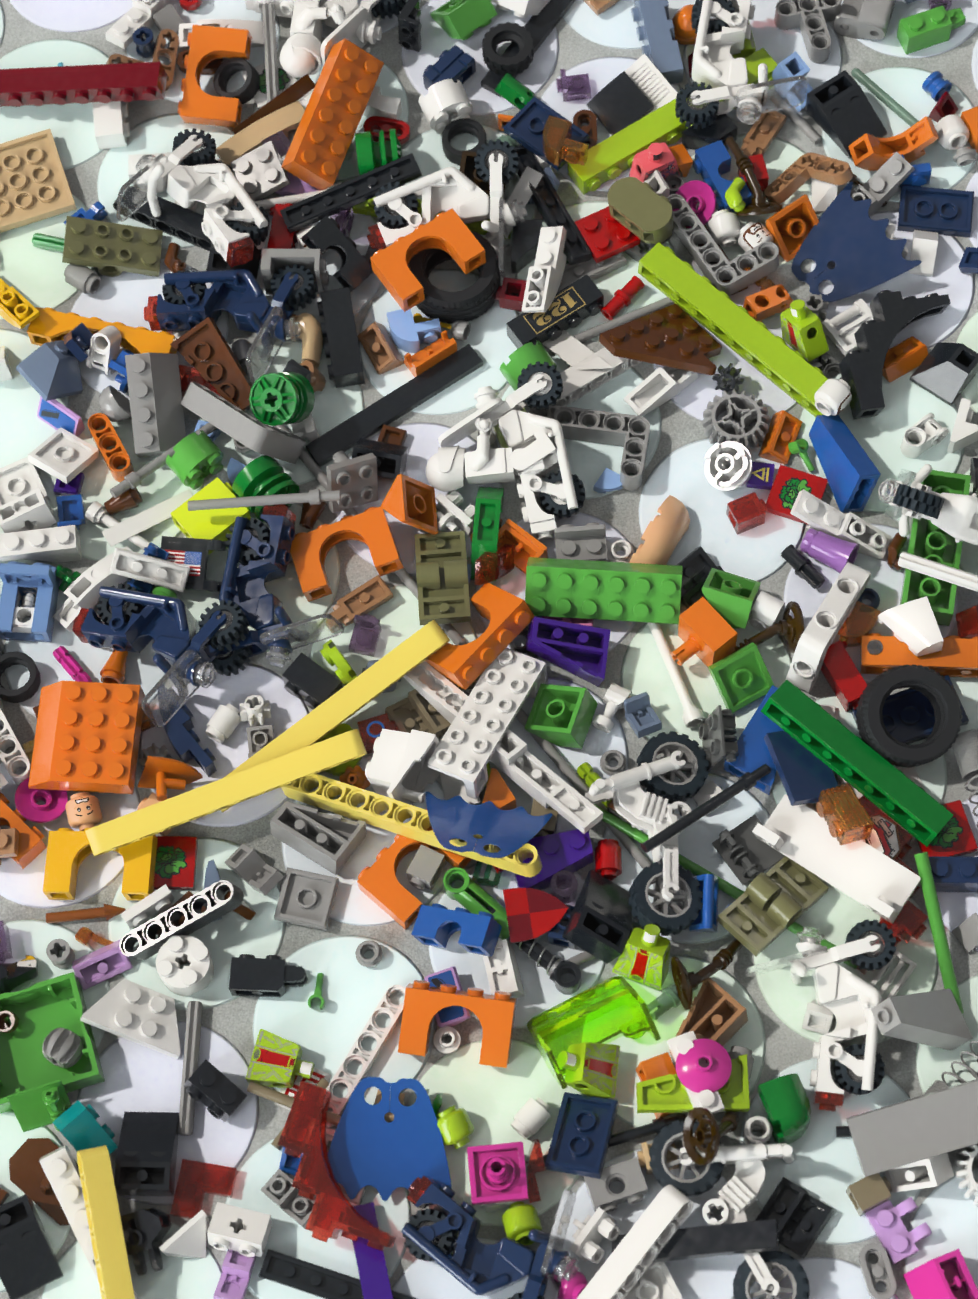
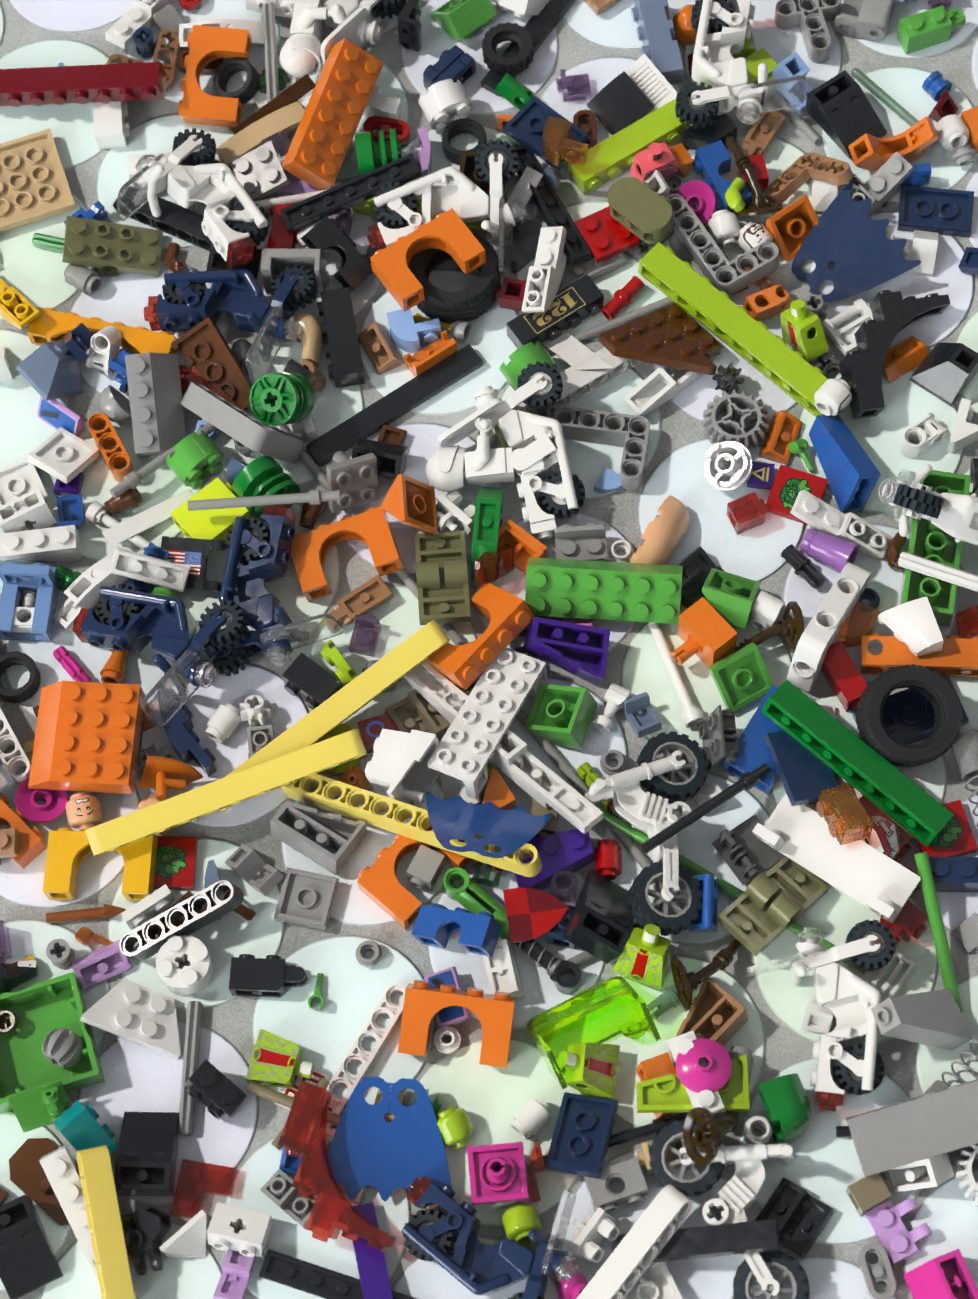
none -> lavender slope [415,127,432,177]

